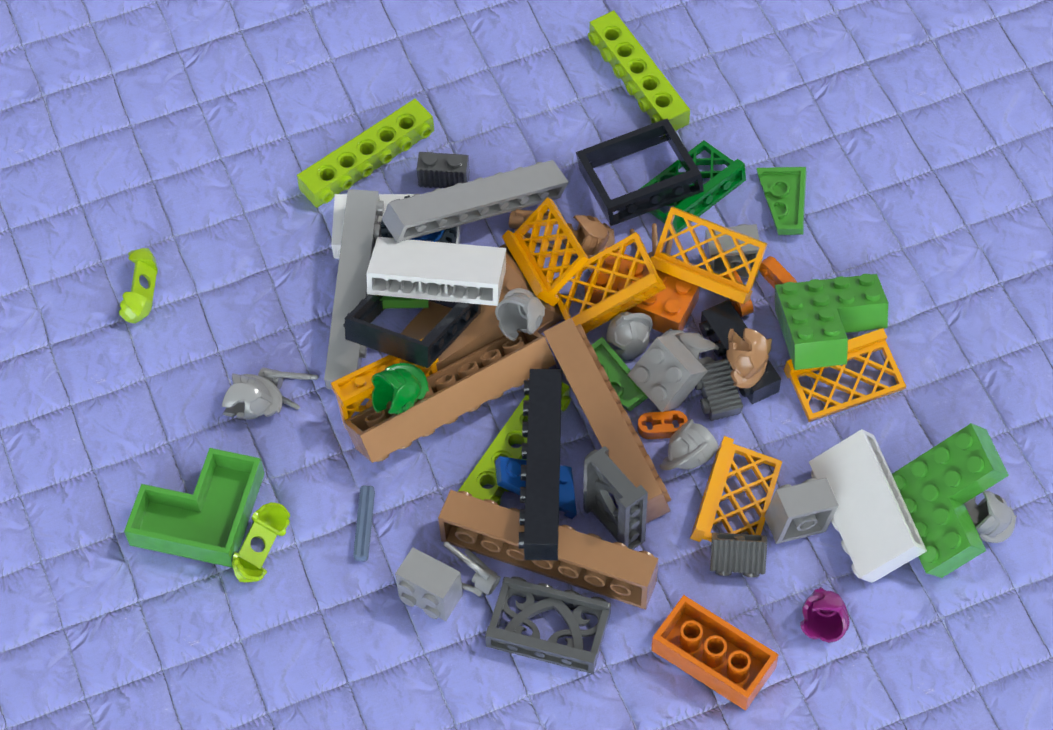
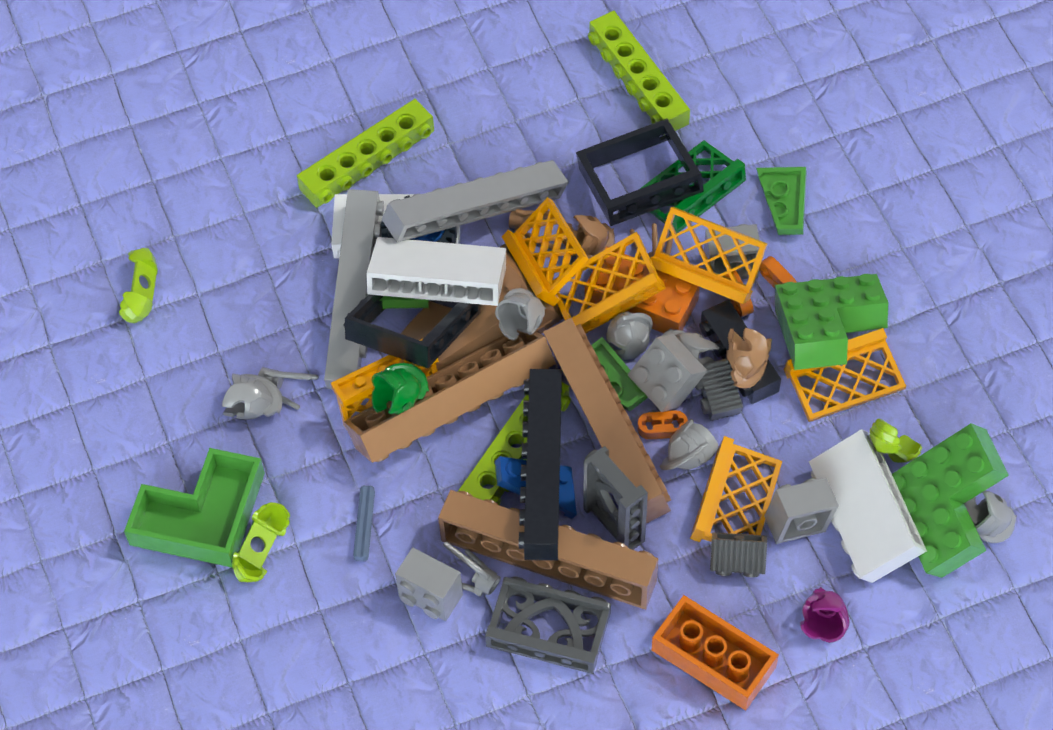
dark grey brick [417,152,470,189] -> none
none -> lime piece [869,419,922,463]

